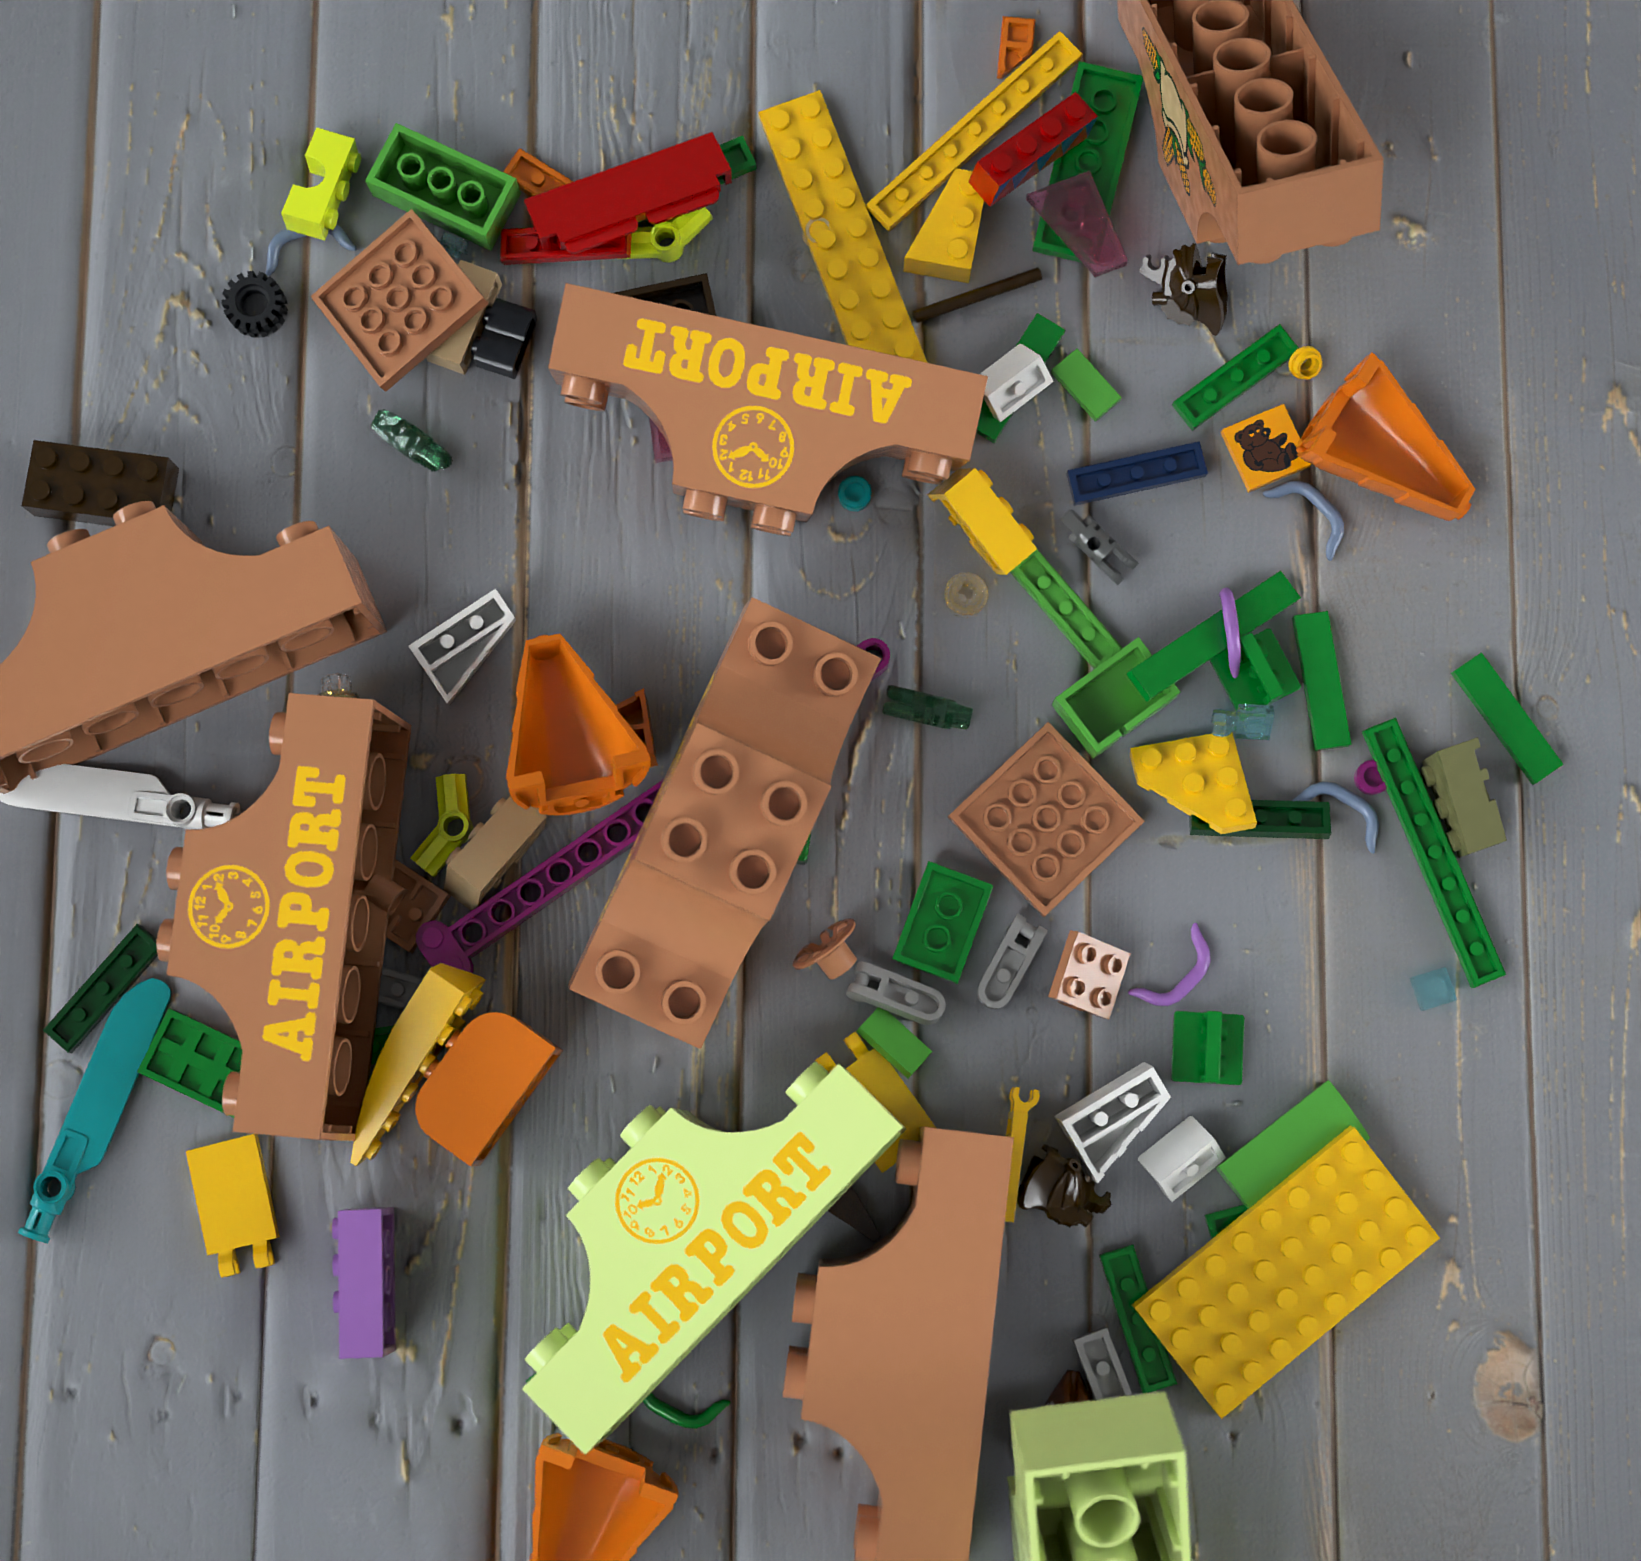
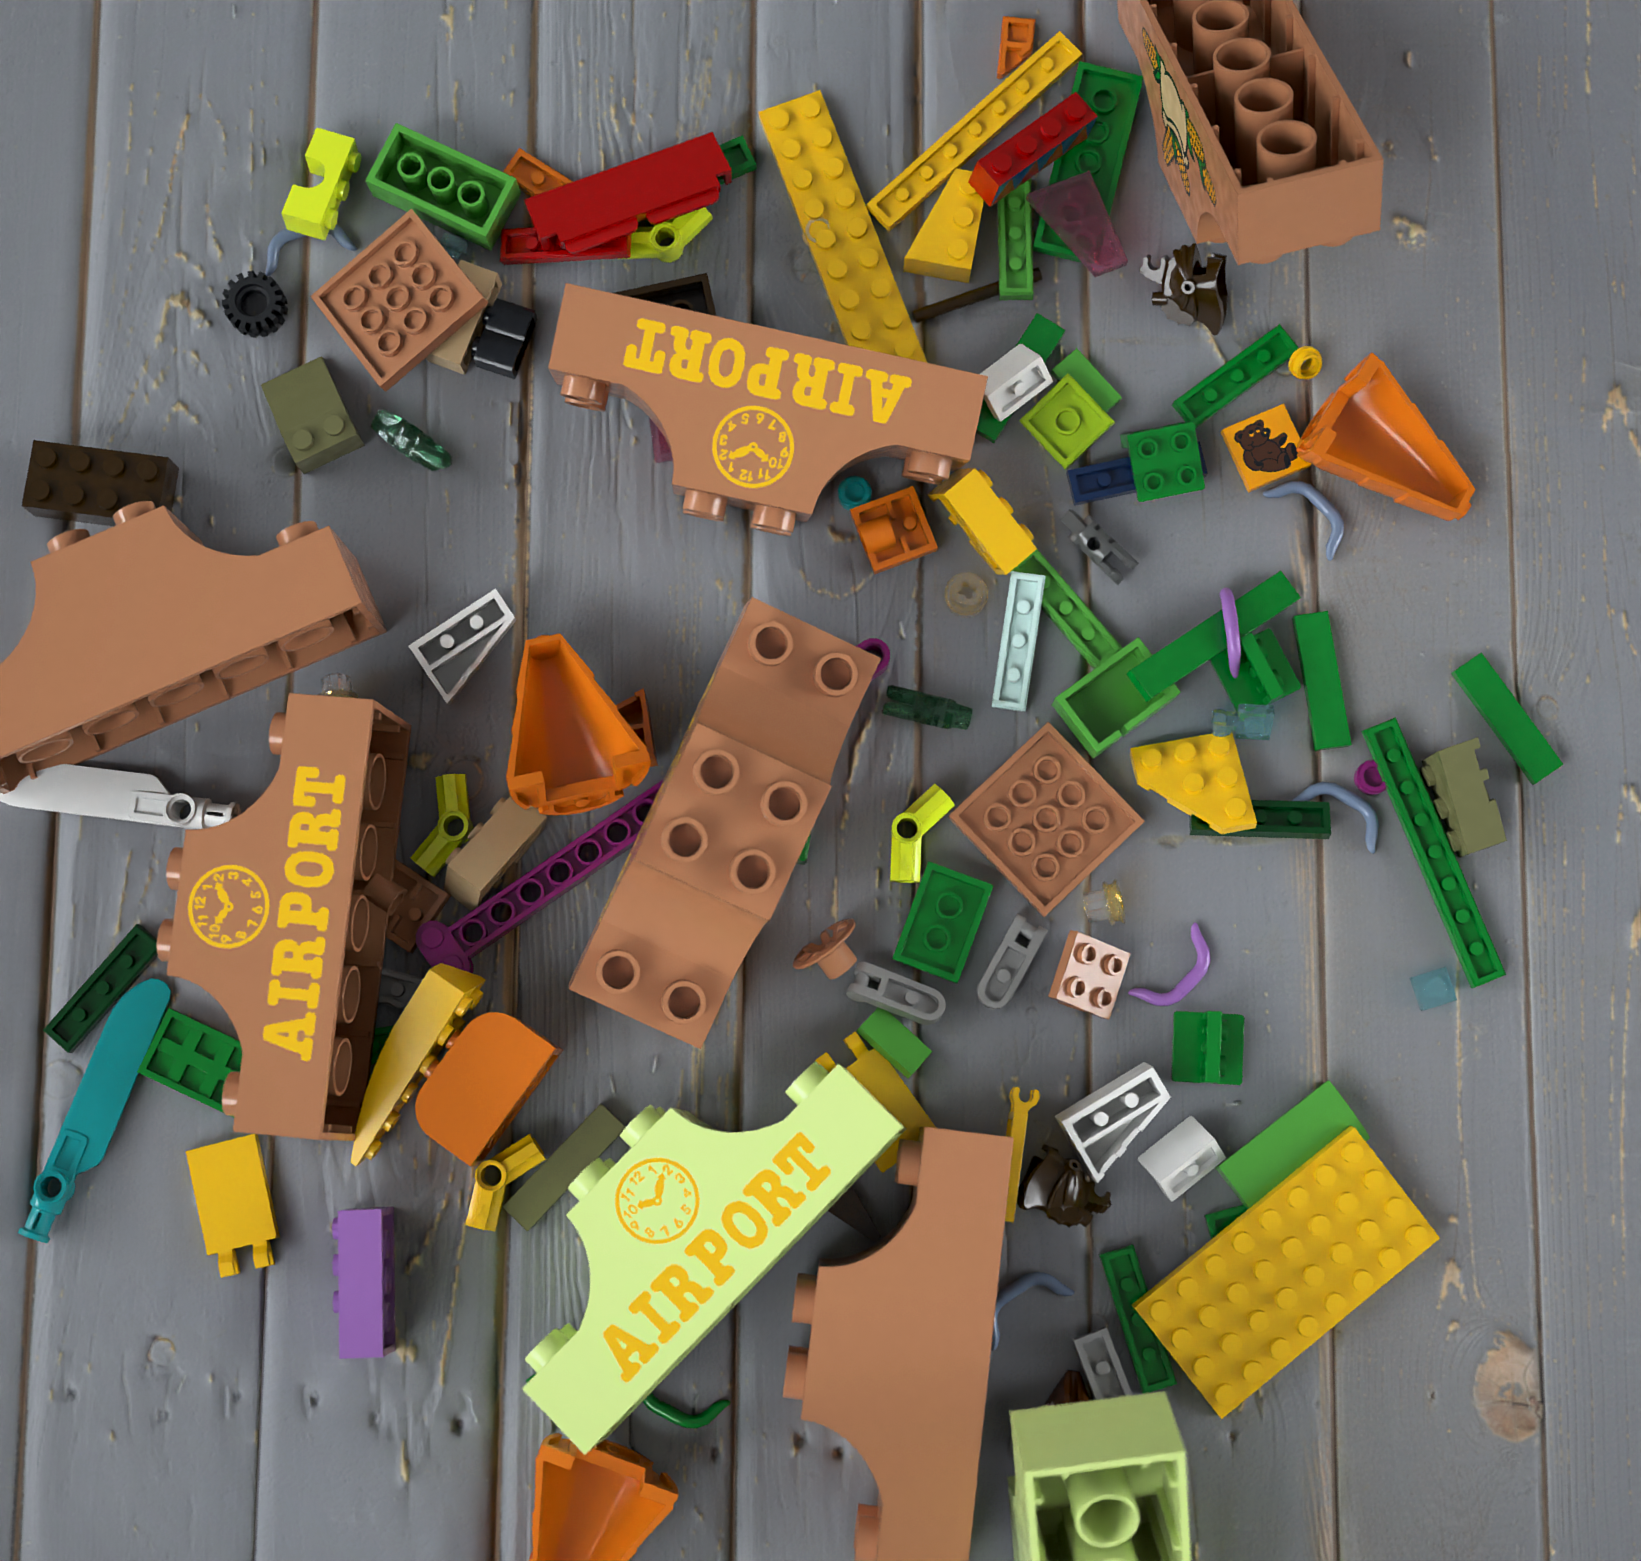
none -> olive slope [261,356,365,474]
none -> yellow piece [465,1133,547,1232]
none -> olive tile [502,1103,626,1232]
none -> orange plate [850,486,938,575]
none -> neon yellow piece [890,784,955,883]
none -> light aqua tile [991,571,1046,712]
none -> sand blue animal [991,1272,1075,1351]
none -> bright green tile [997,178,1034,300]
none -> lime plate [1019,373,1115,470]
none -> clear piece [1083,879,1126,926]
none -> green bracket [1120,421,1205,502]

